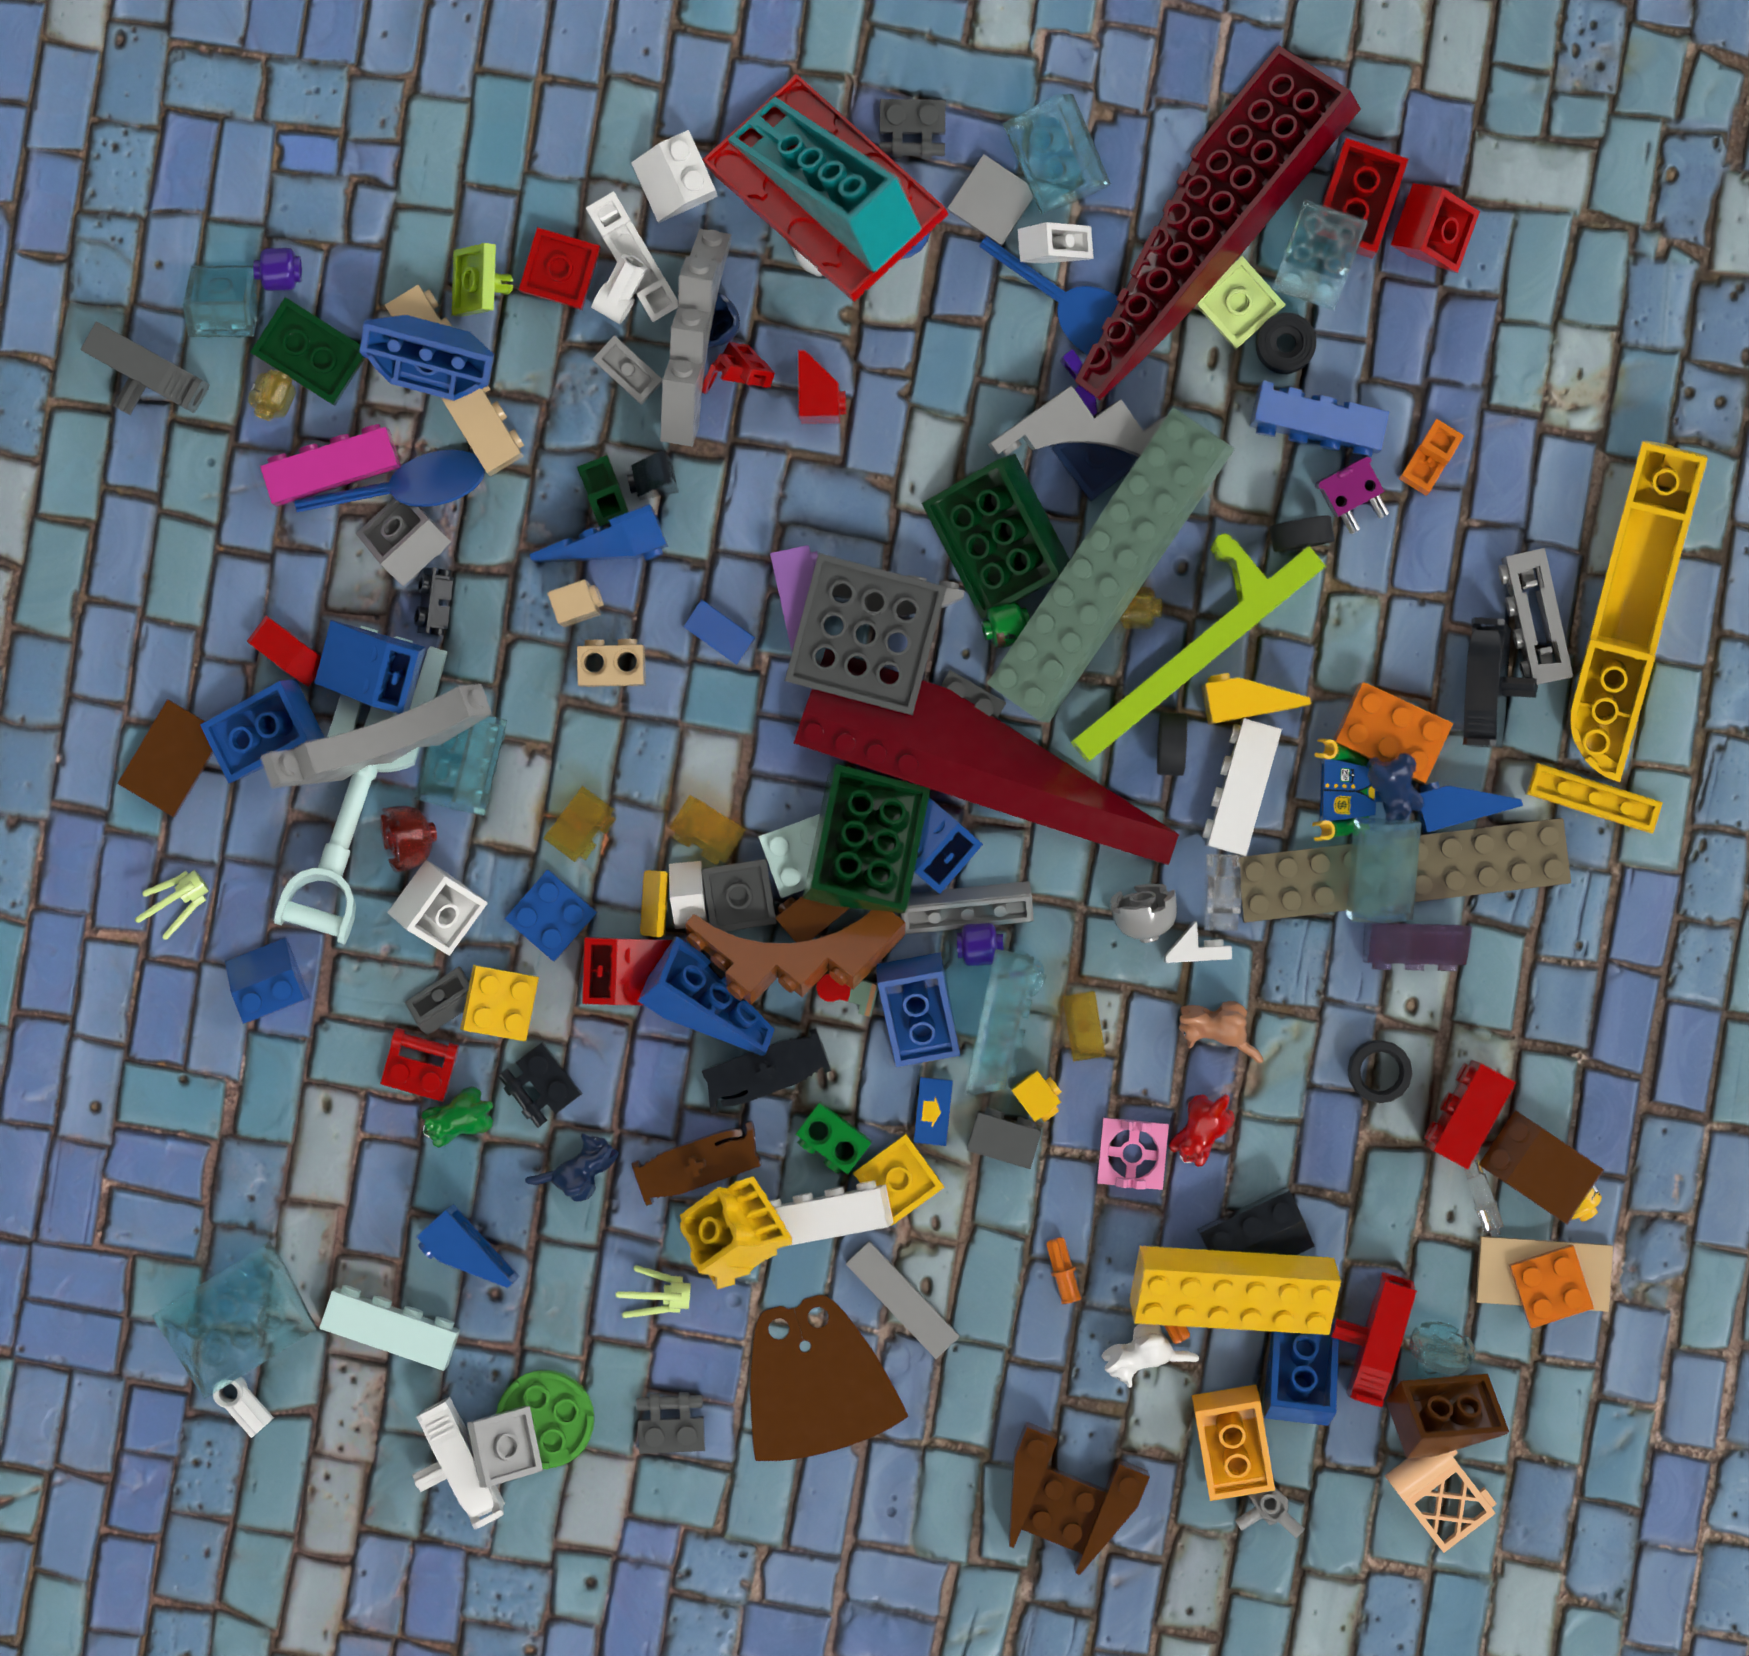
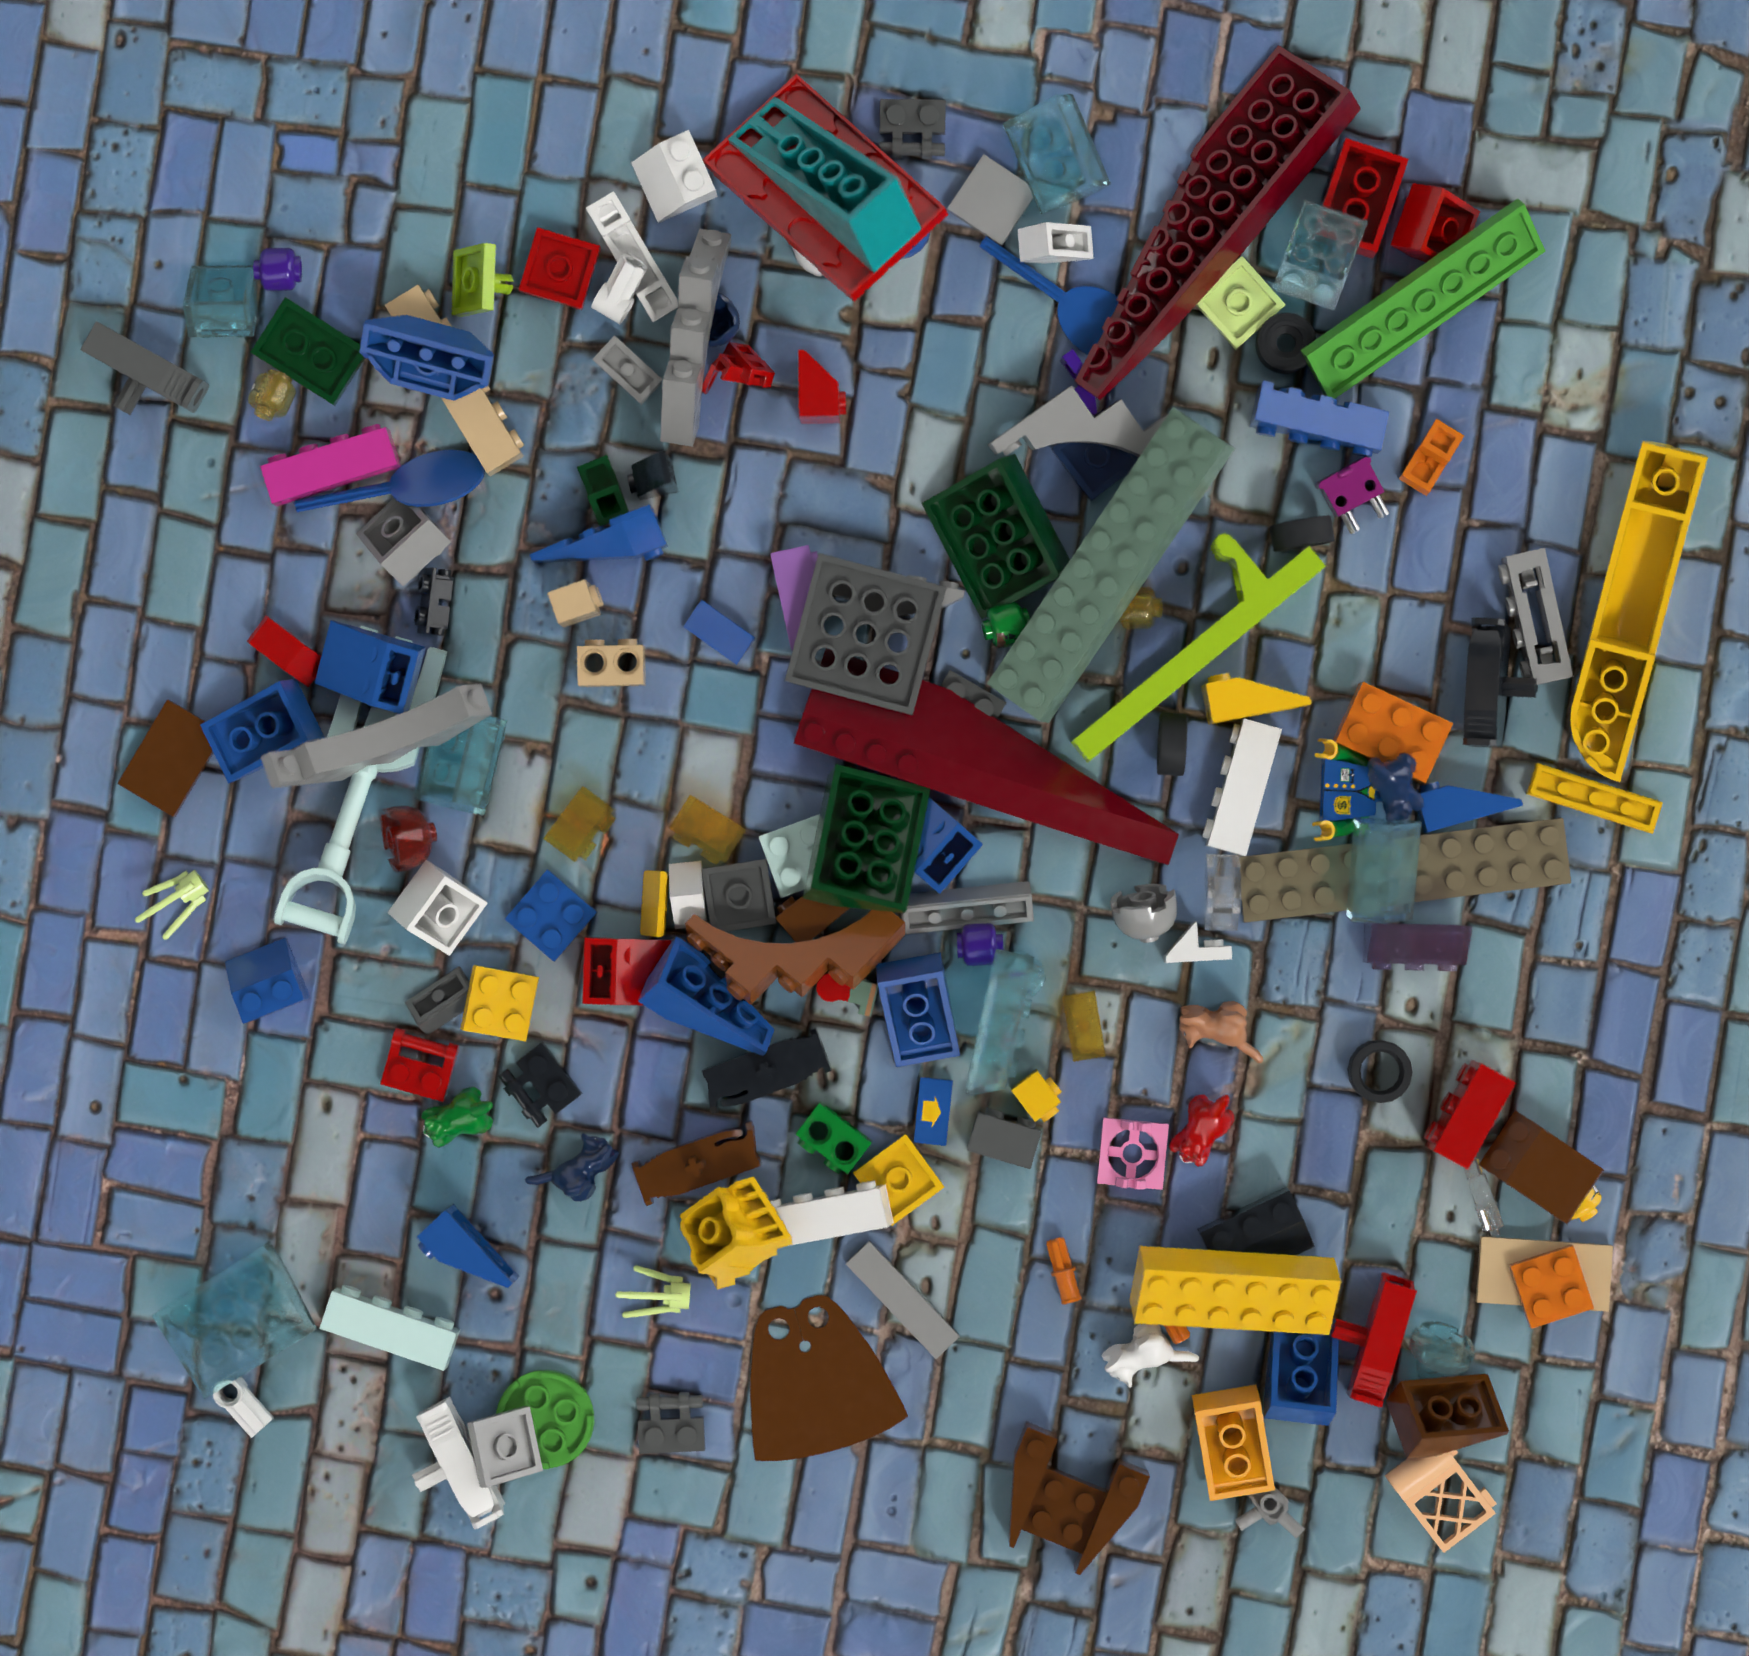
none -> bright green plate [1301,198,1545,399]

